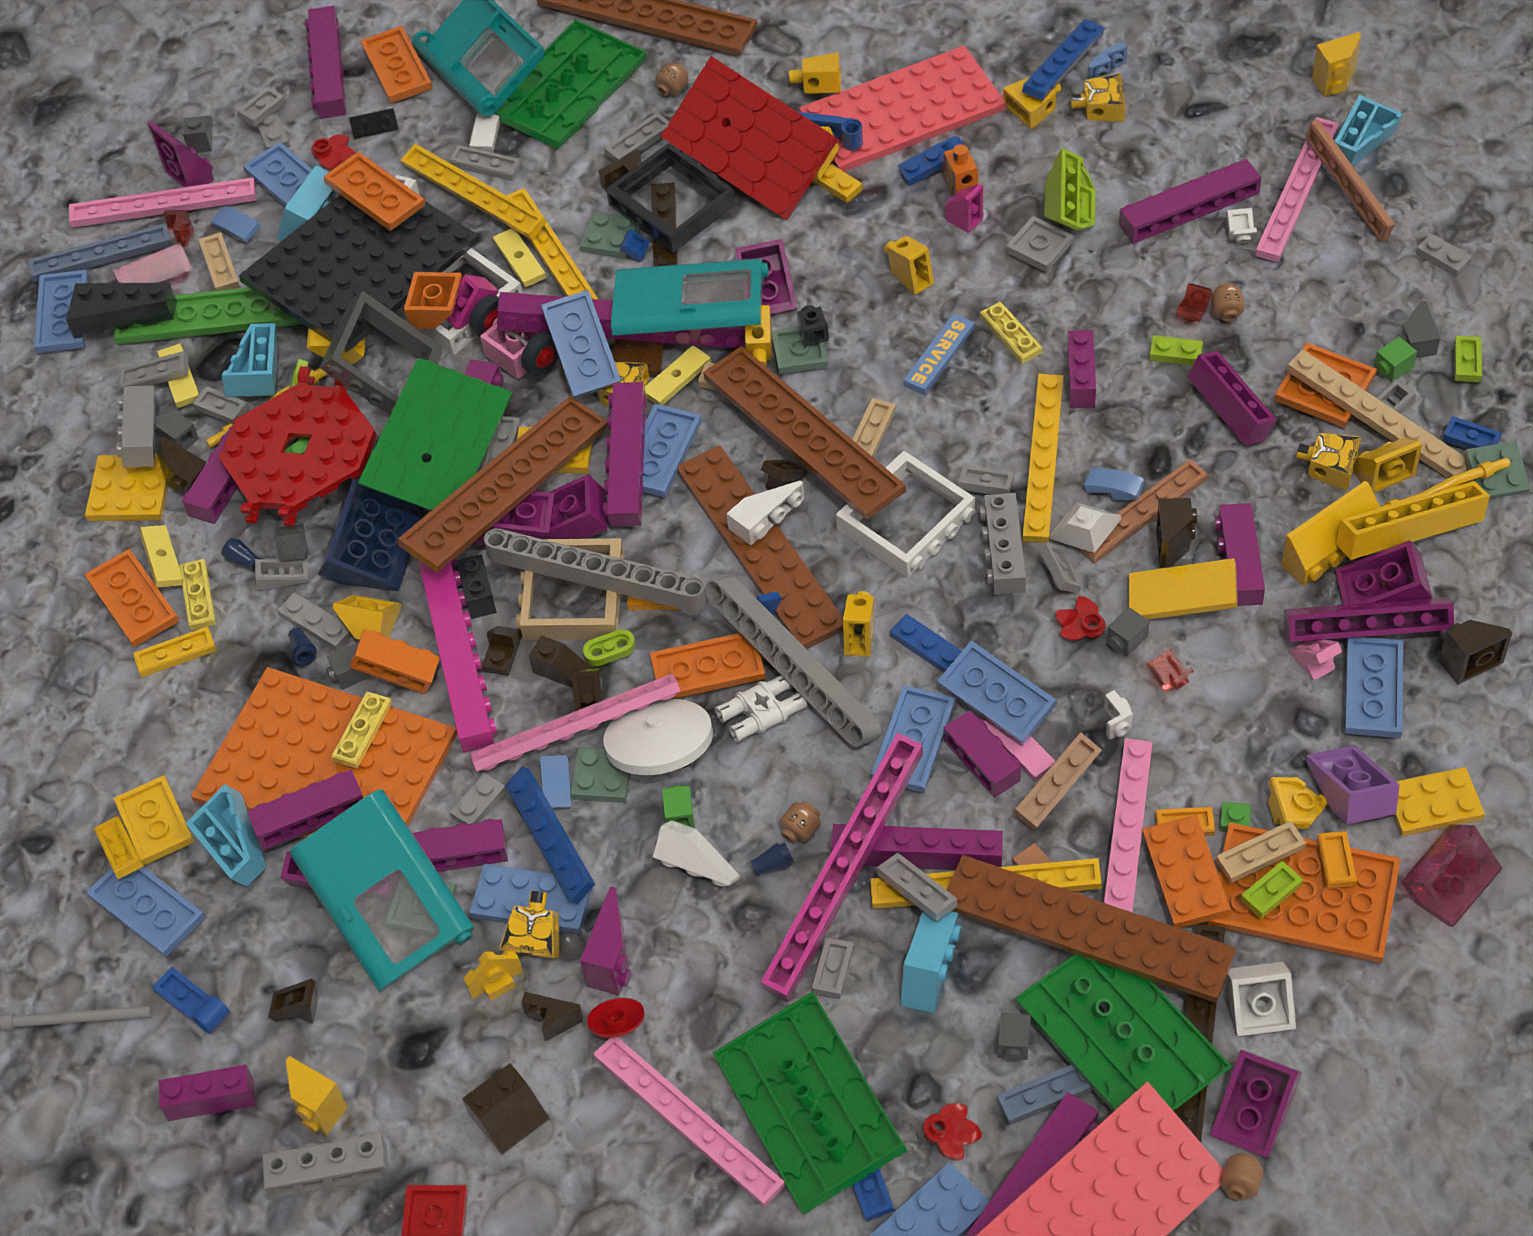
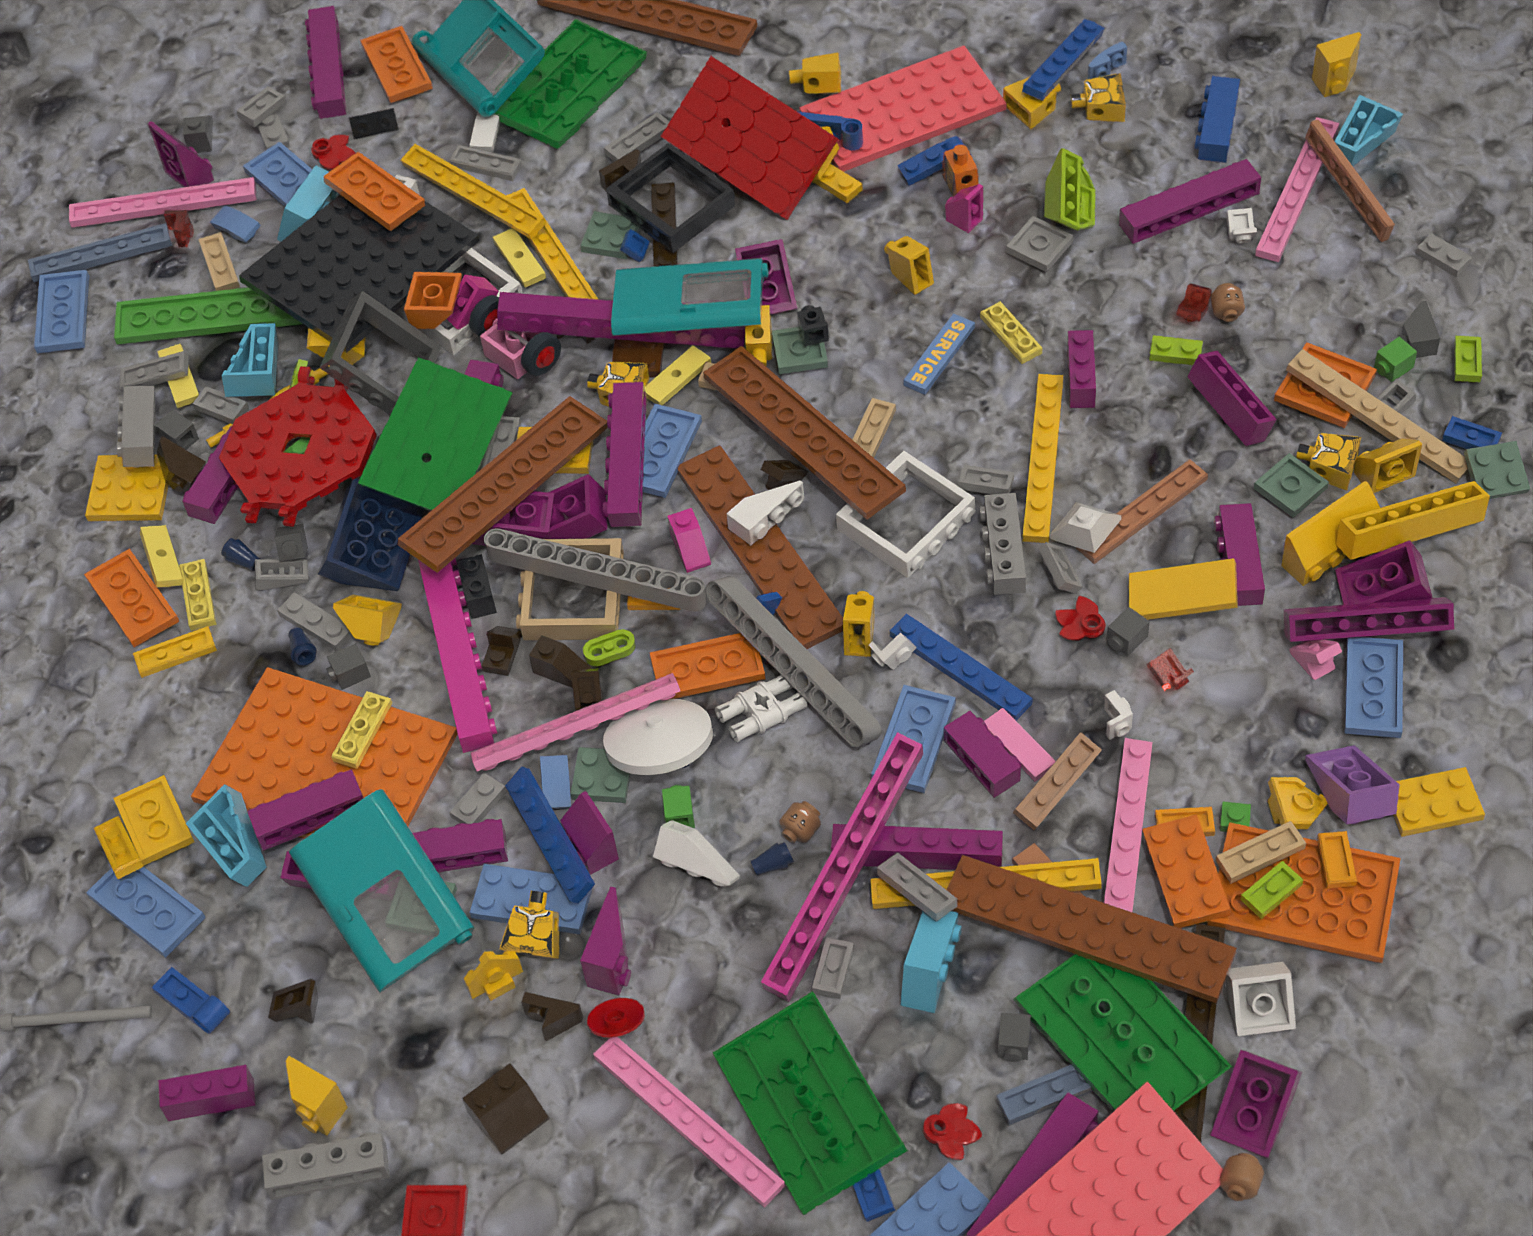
black wedge [66,282,177,339] -> none
clear pink slope [111,243,192,283] -> none
orange brick [349,629,440,694] -> none
medium blue plate [541,290,621,399] -> none
medium nougat head [655,62,689,97] -> none
medium blue plate [937,640,1057,745] -> none
medium blue slope [1084,468,1145,500] -> none
dark brown slope [1156,498,1197,569] -> none
yellow bar [1369,457,1511,511] -> none
clear pink slope [1401,824,1503,927] -> none
dark brown slope [1439,620,1513,685] -> none
none -> magenta slope [560,791,619,875]
none -> dark pink slope [667,508,711,573]
none -> white bracket [869,633,917,670]
none -> blue brick [1195,76,1240,163]
none -> sand green plate [1254,453,1329,518]

